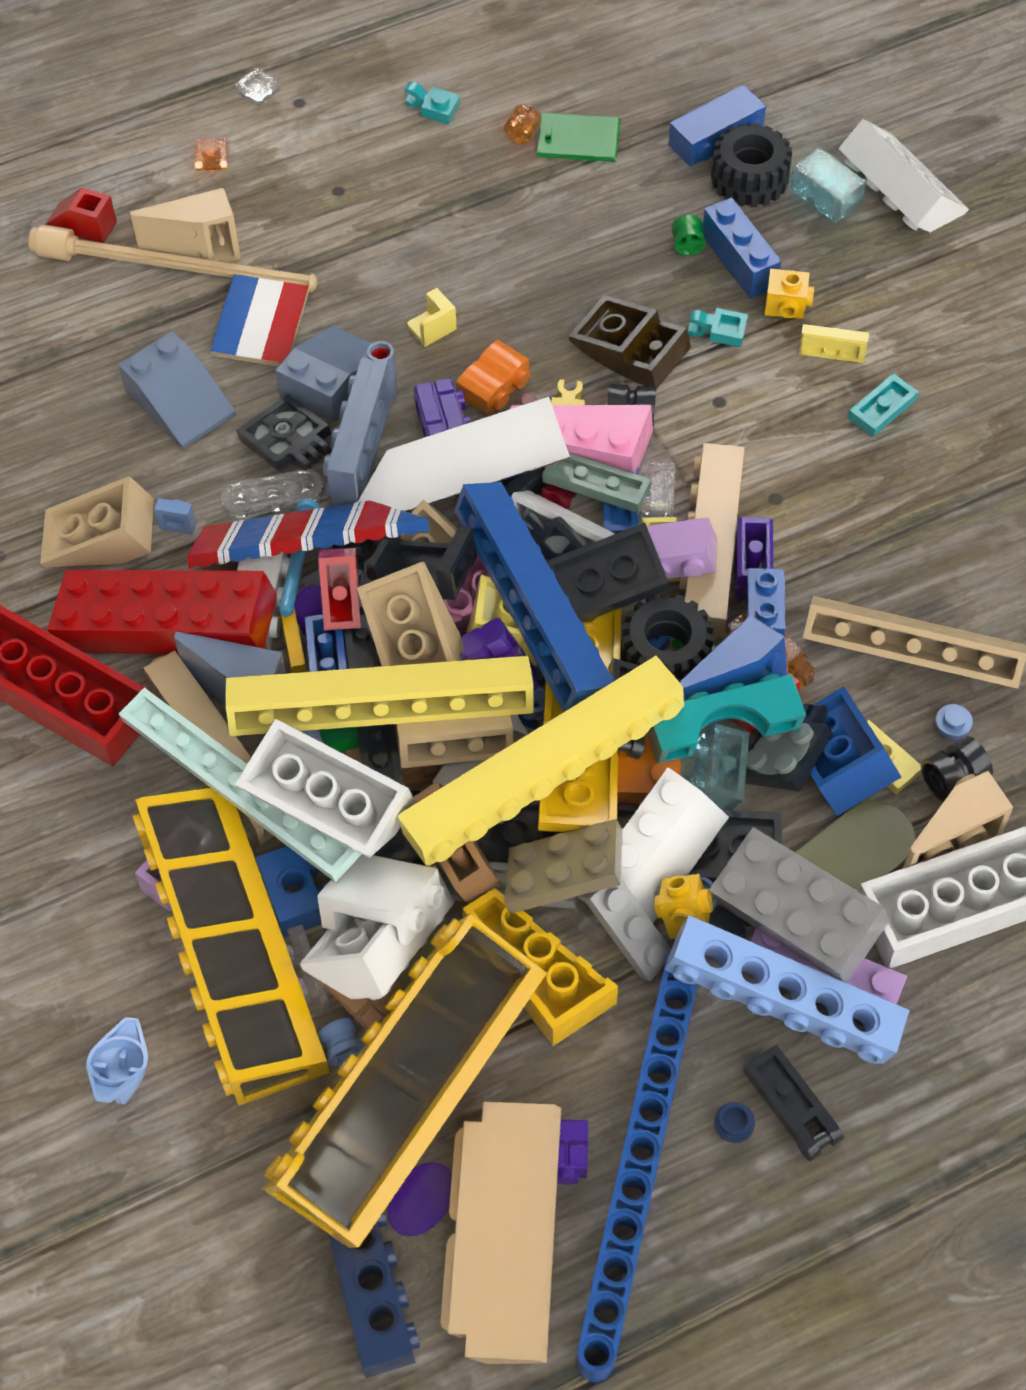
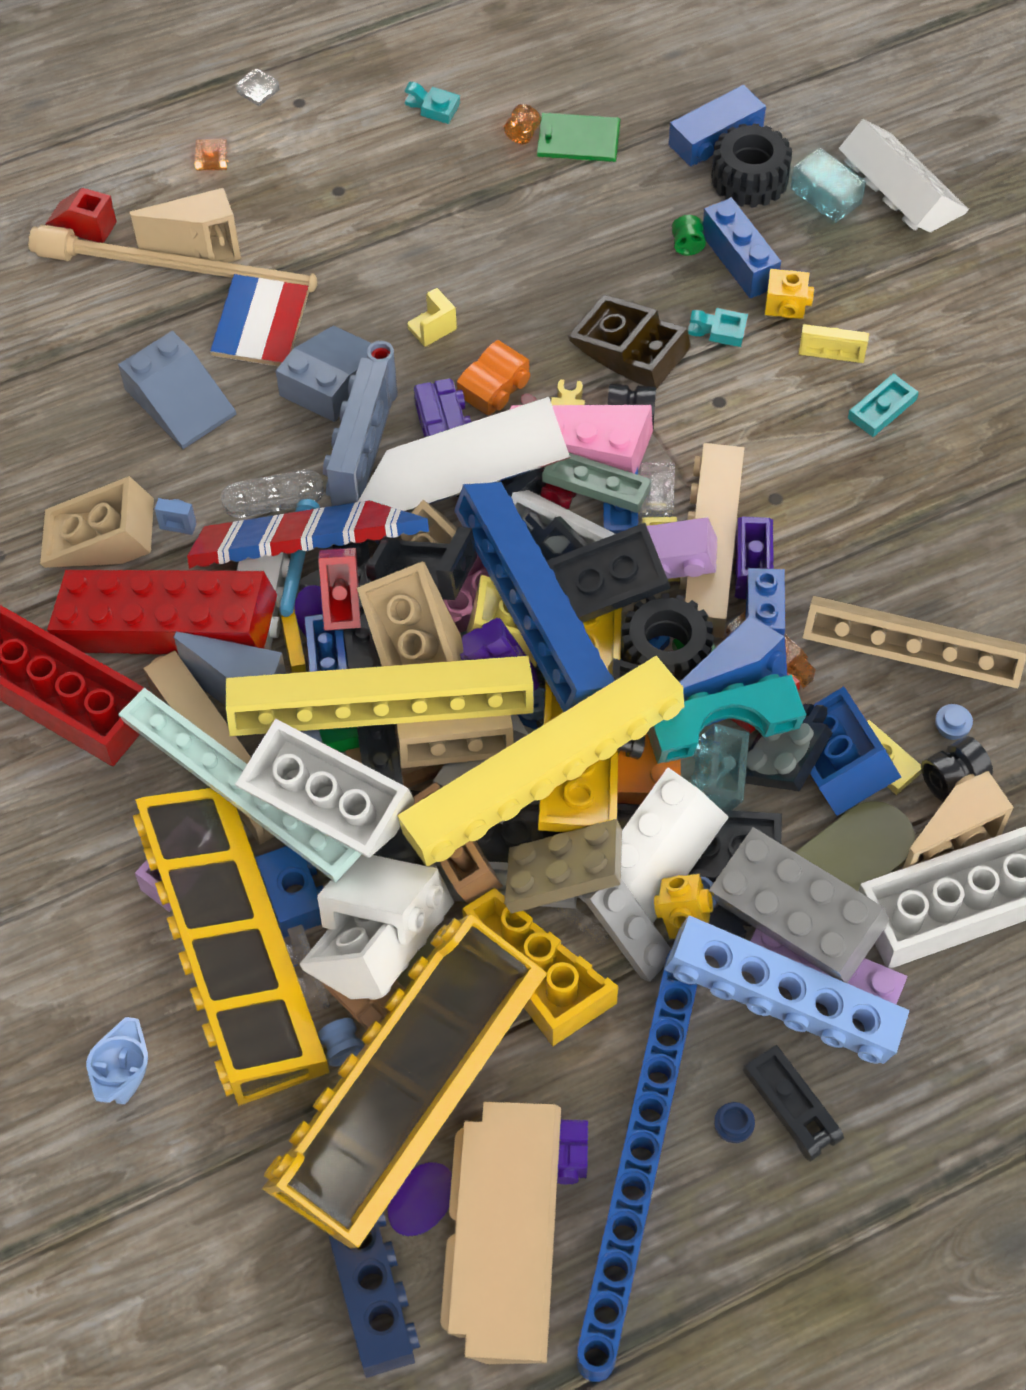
black piece [236,394,332,471] -> none

